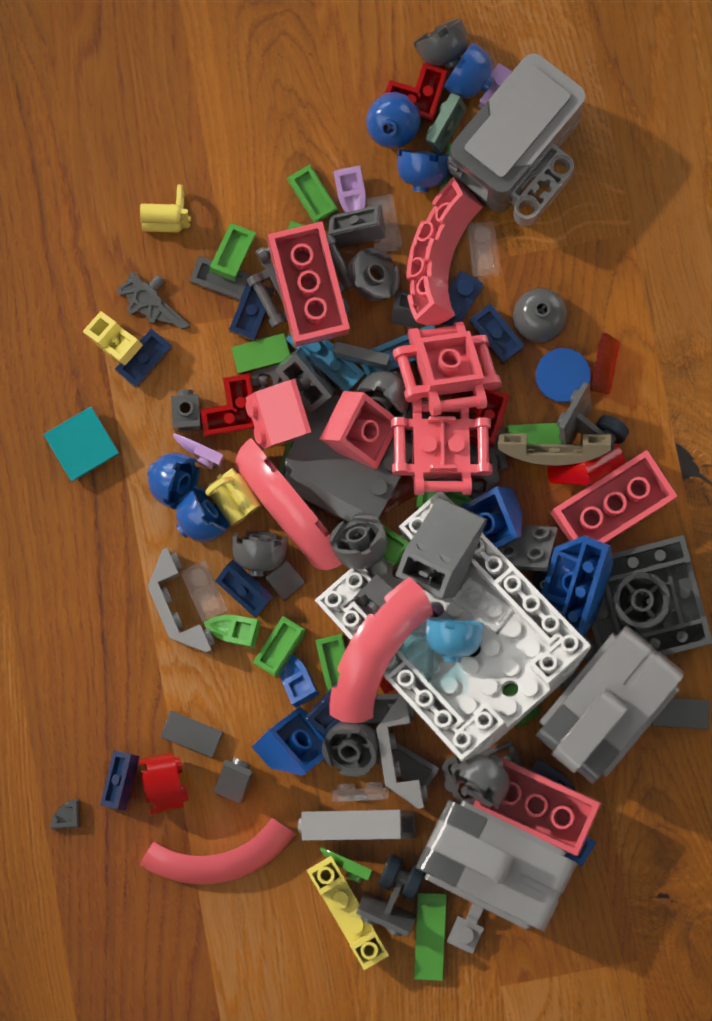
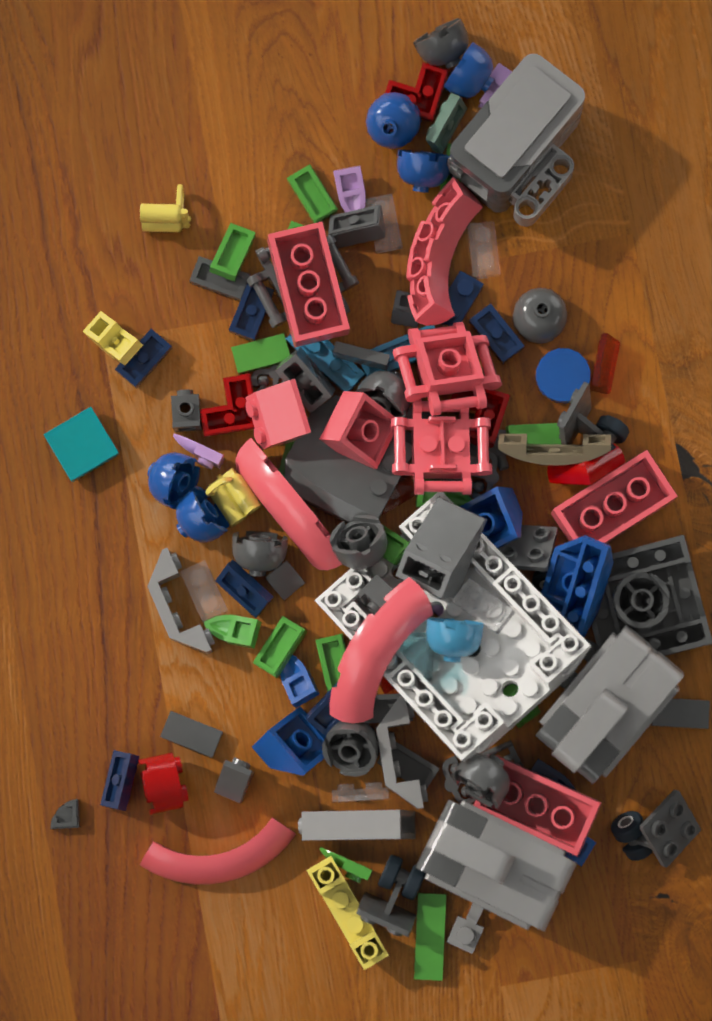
dark grey piece [117,271,190,329] -> none
dark grey tile [348,248,400,302] -> none
none -> dark grey plate [611,790,701,867]

